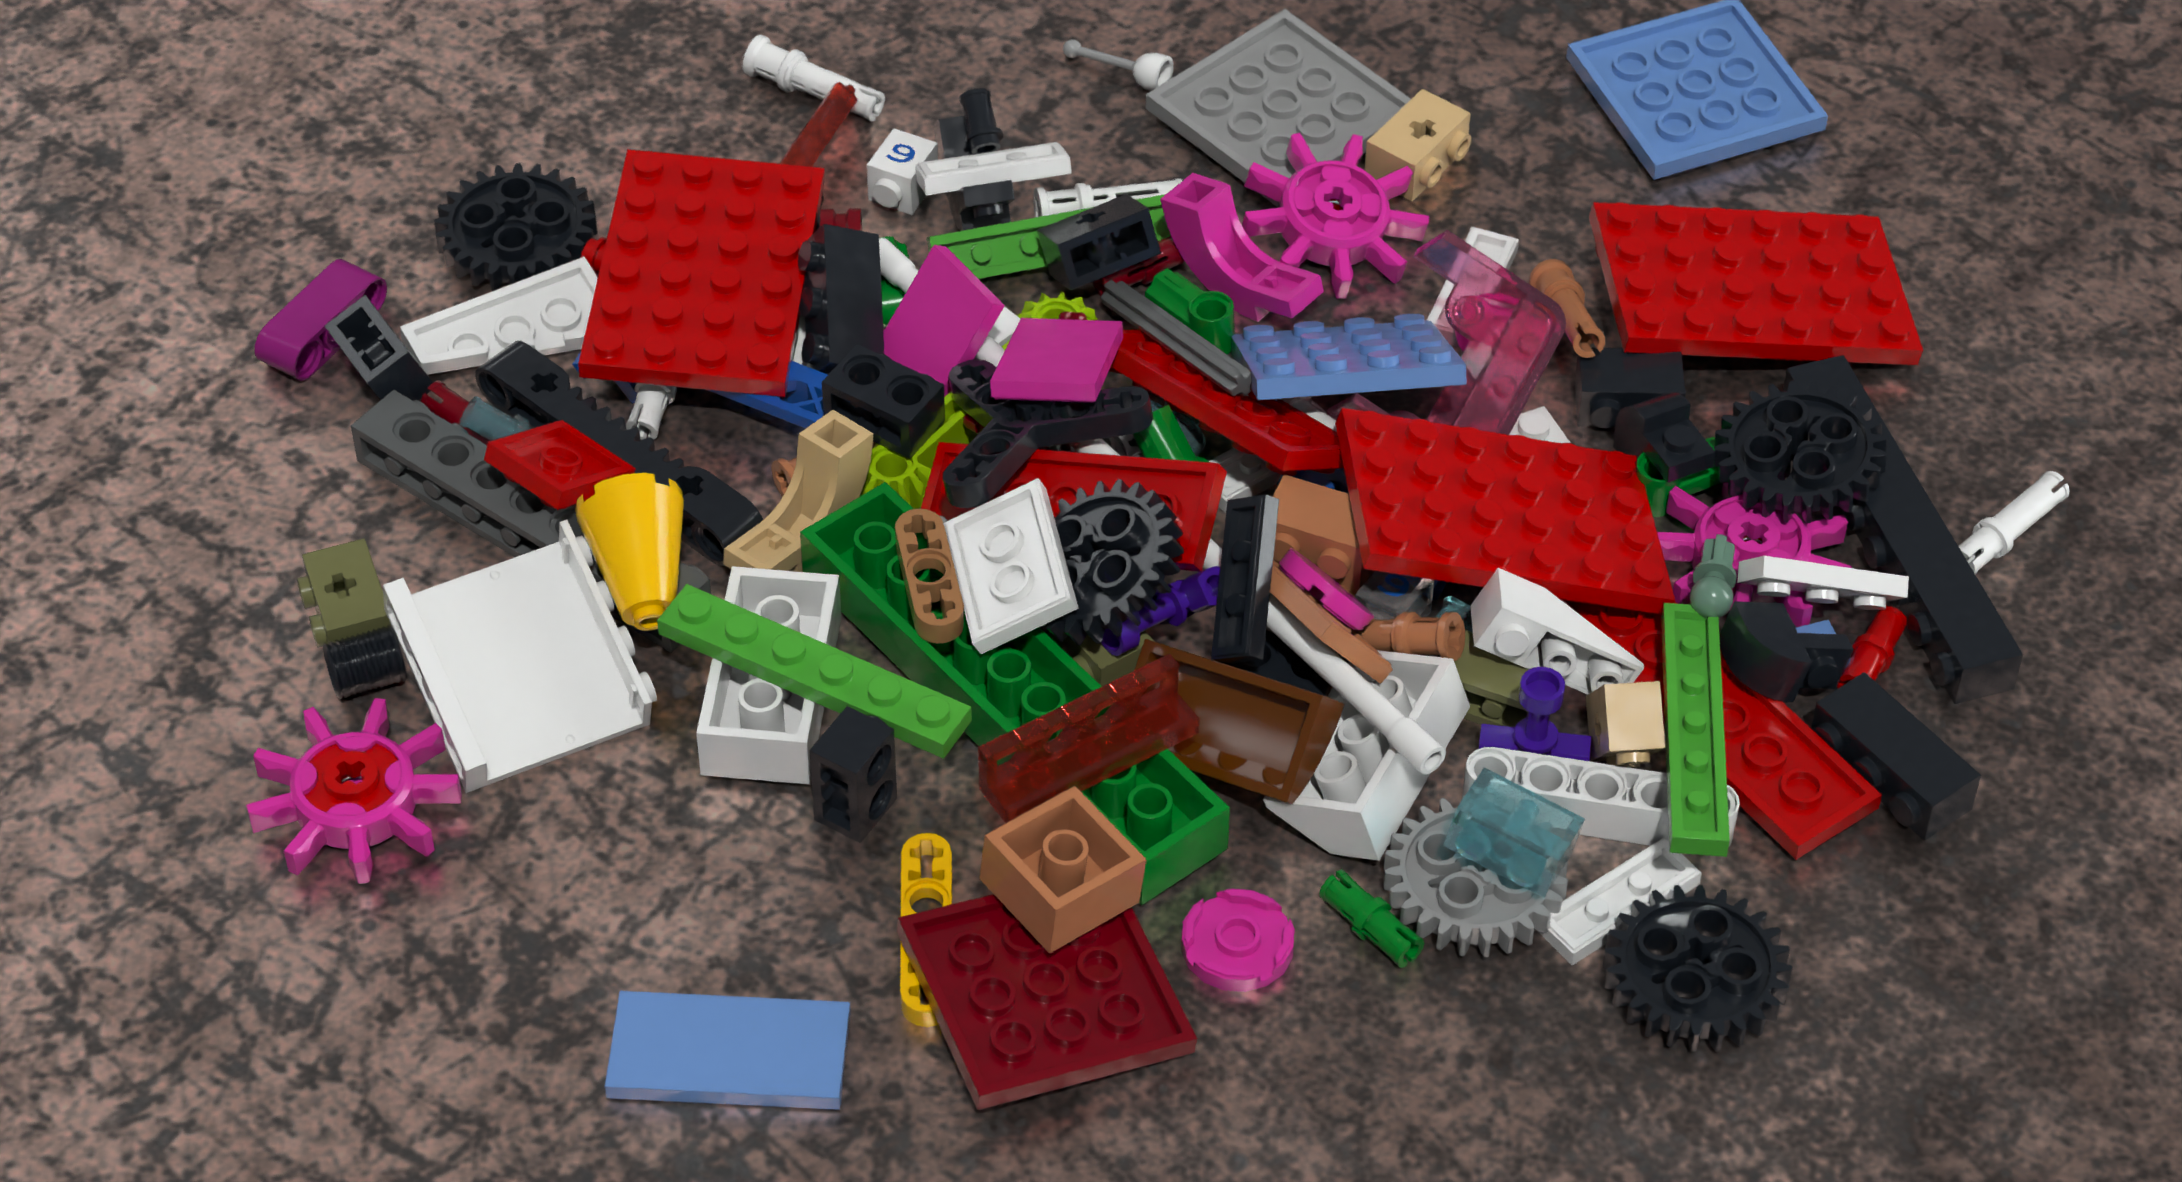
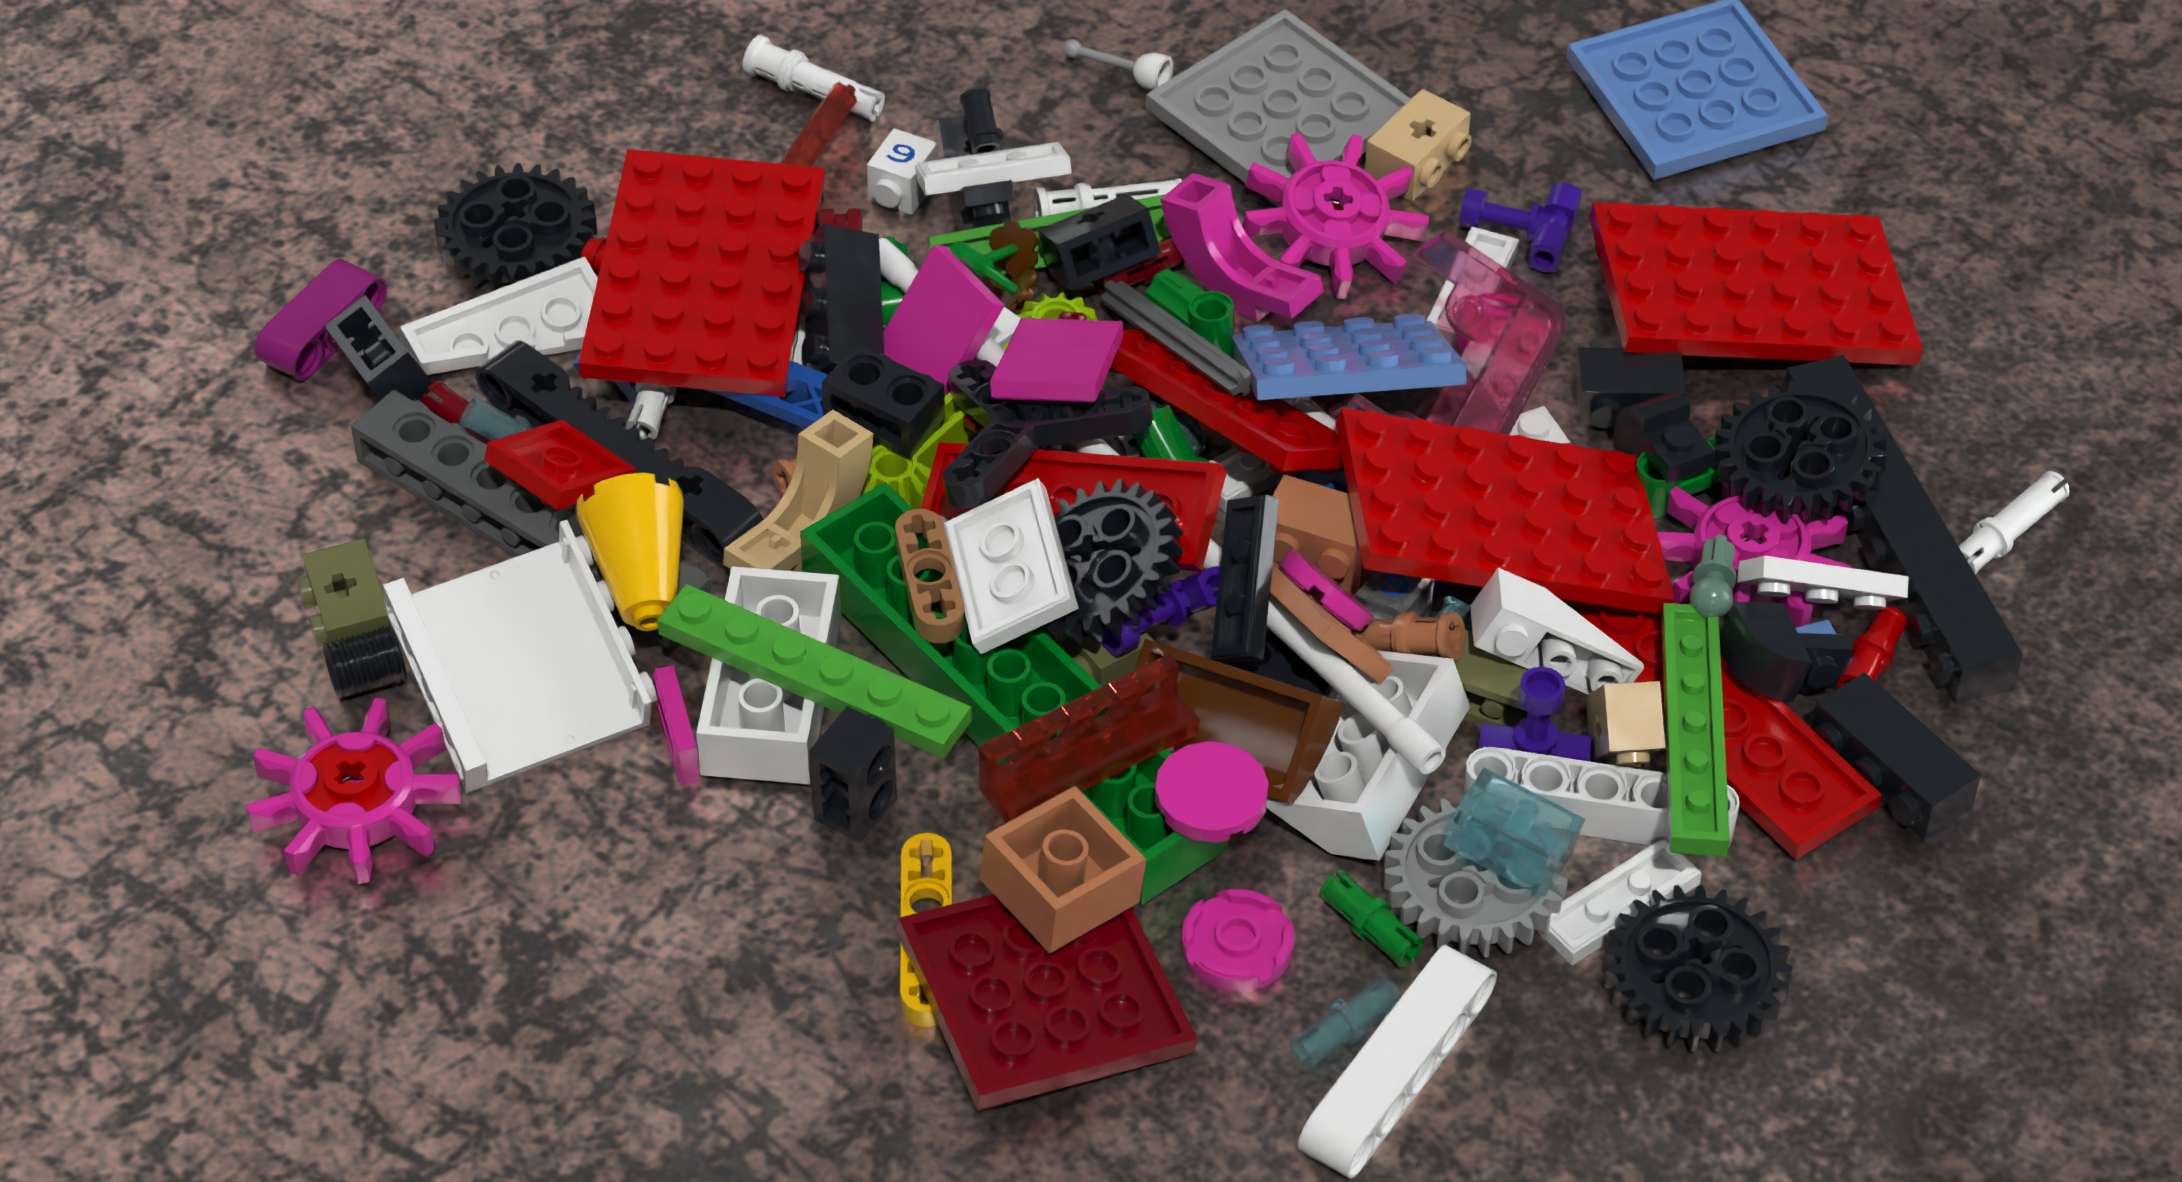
medium blue tile [605,991,851,1110] -> none
nougat pin [1529,259,1605,358] -> none
none -> dark pink tile [653,665,701,786]
none -> reddish brown plant [950,220,1038,312]
none -> dark pink tile [1155,741,1268,843]
none -> clear light blue pin [1289,975,1401,1069]
none -> white beam [1298,945,1497,1179]
none -> dark purple bar [1459,183,1582,272]

